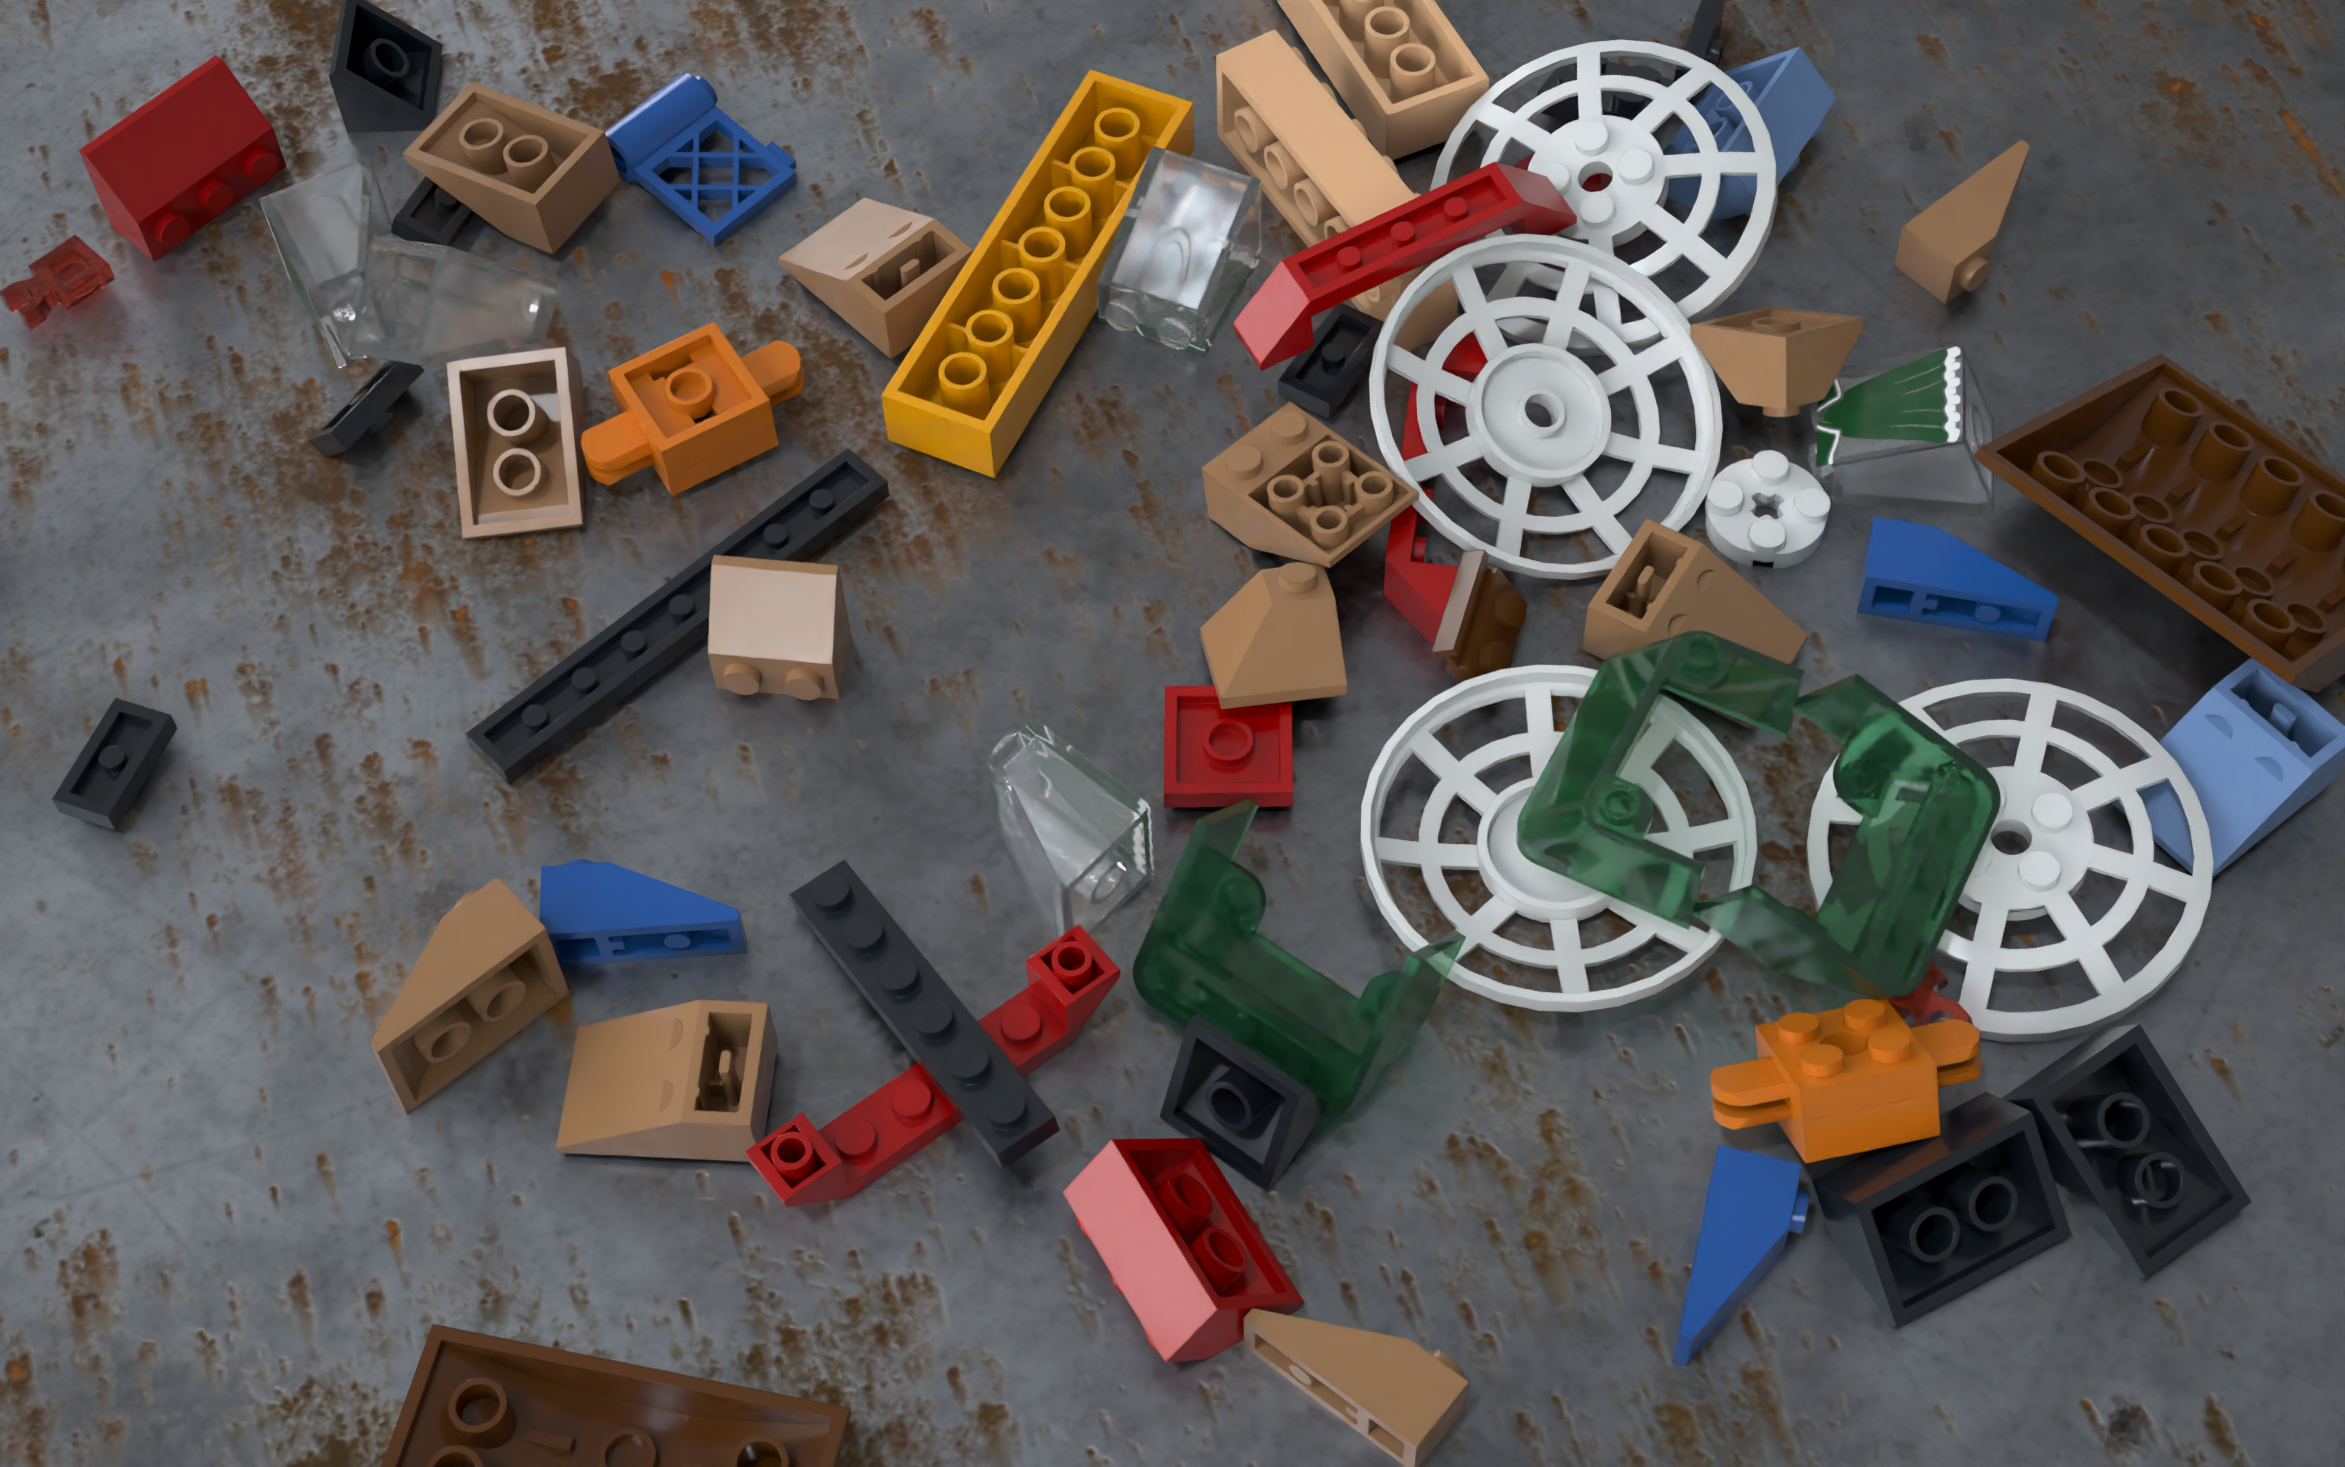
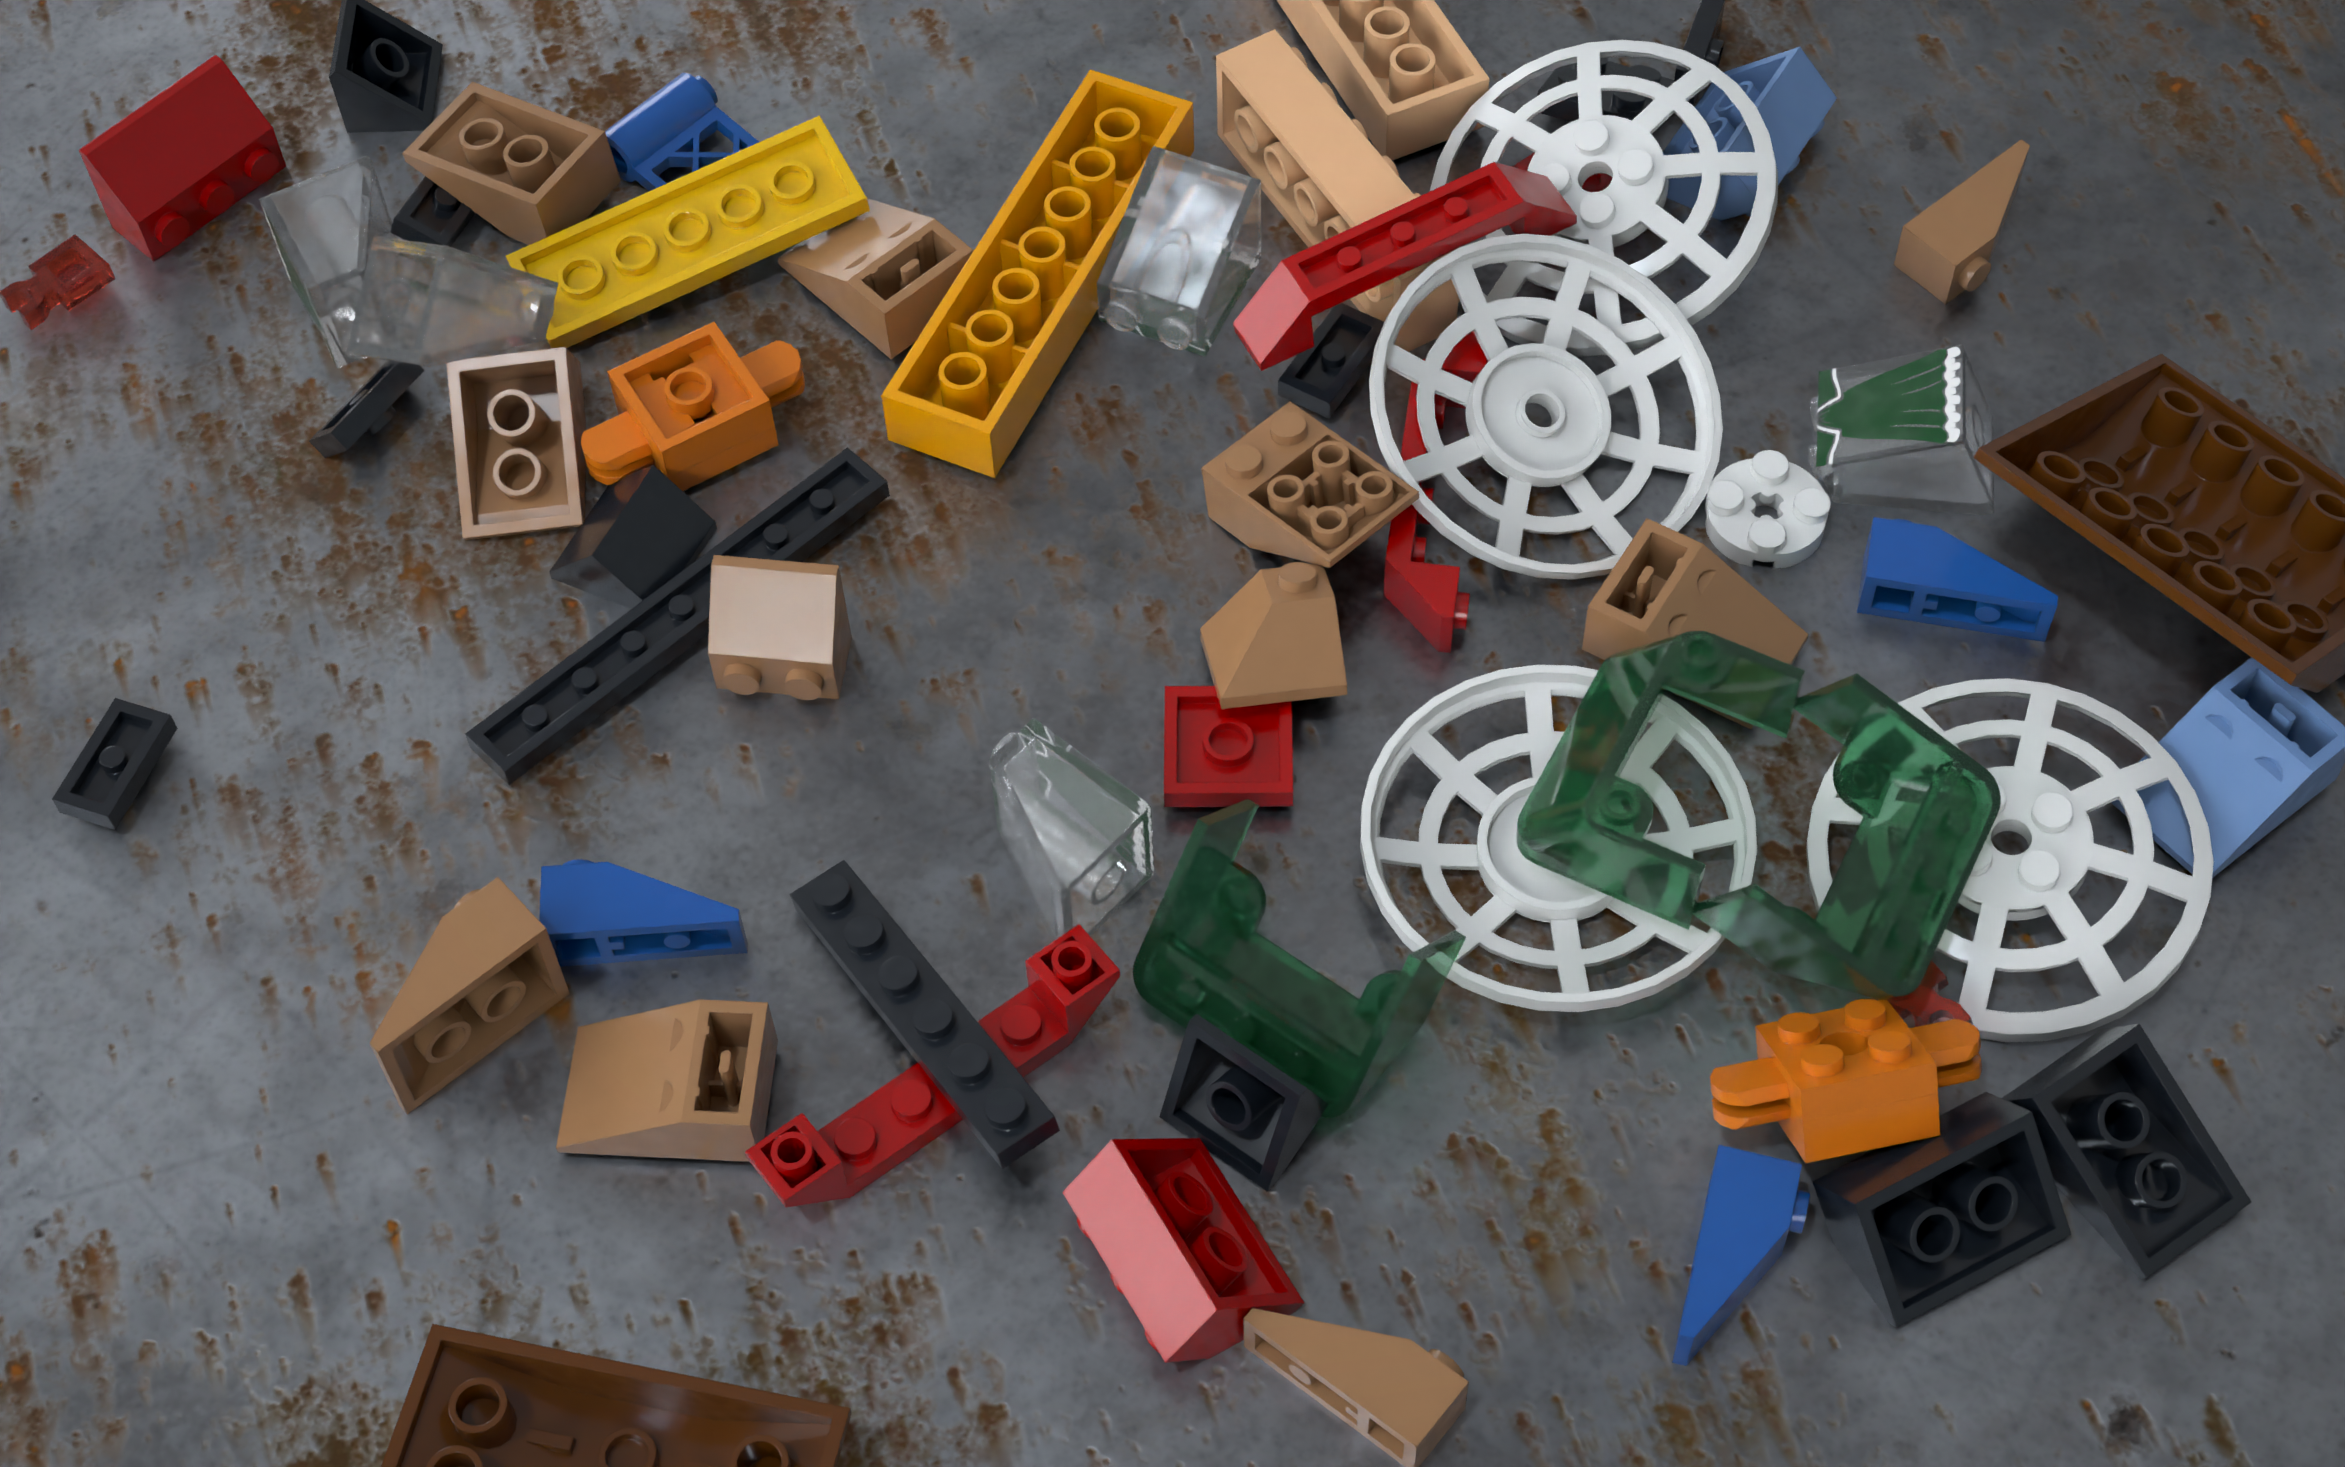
reddish brown plate [1432,549,1527,705] -> none
medium nougat slope [1690,306,1863,417] -> none
none -> yellow plate [506,115,870,348]
none -> black slope [549,465,717,609]

